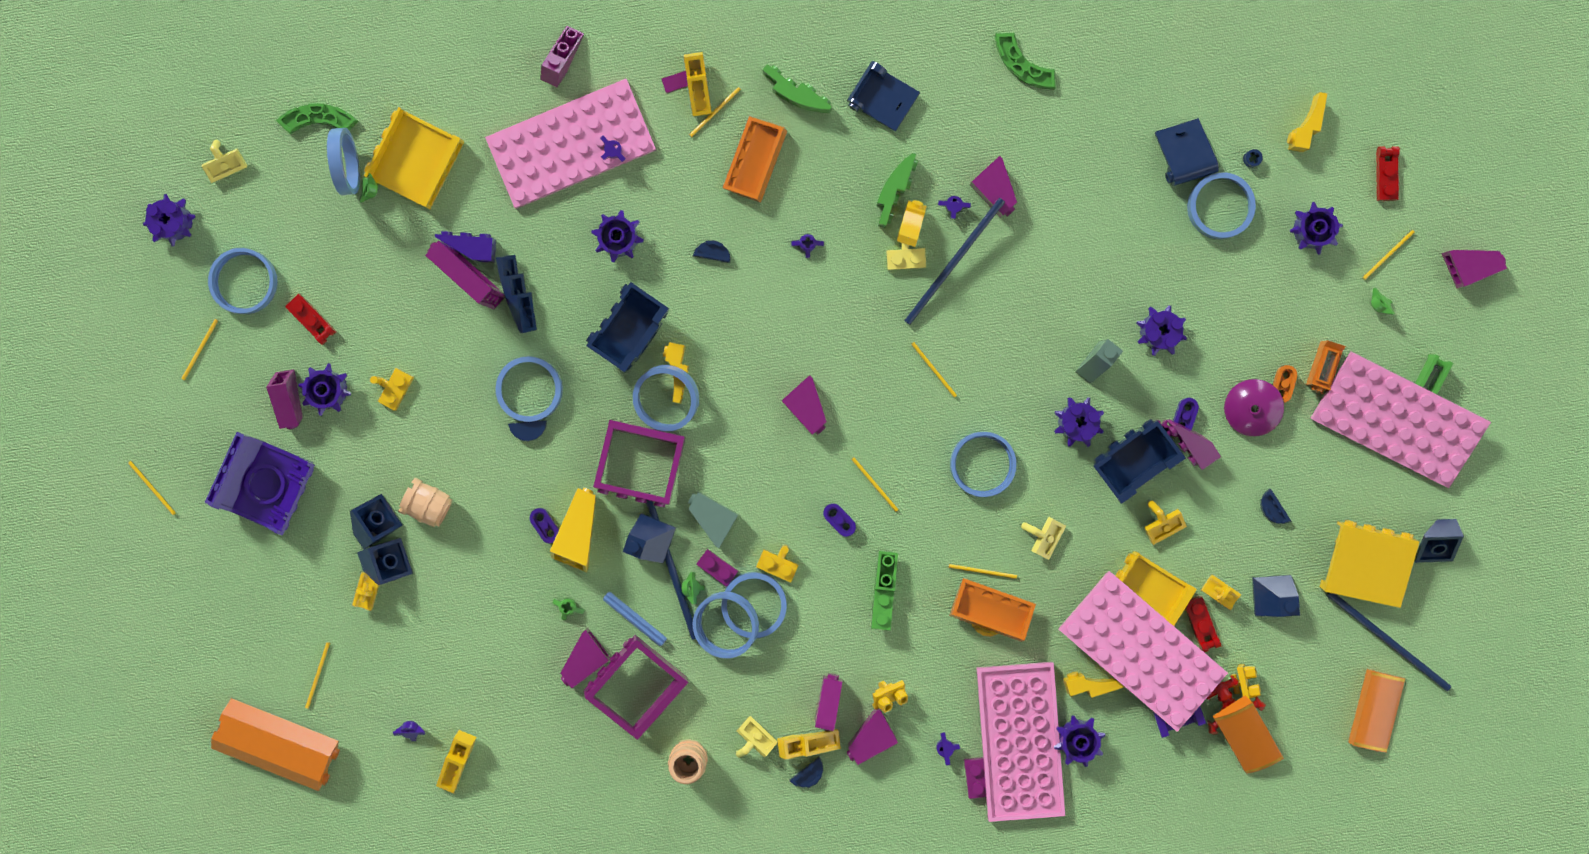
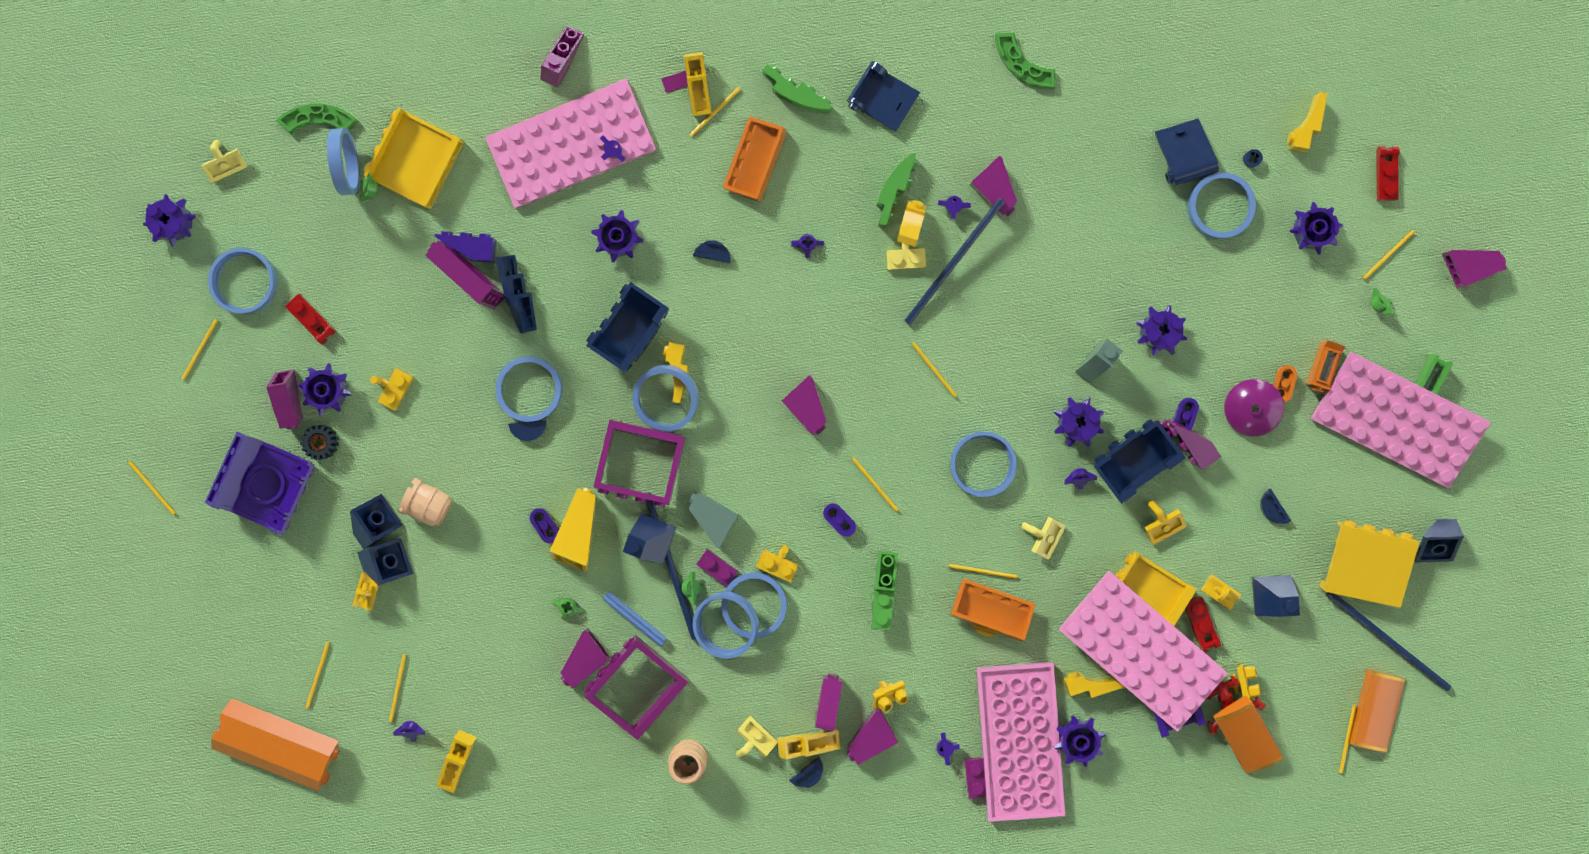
none -> black bush [300,425,339,460]
none -> yellow axle [389,654,406,722]
none -> dark purple piece [1064,468,1097,490]
none -> yellow axle [1339,705,1357,773]

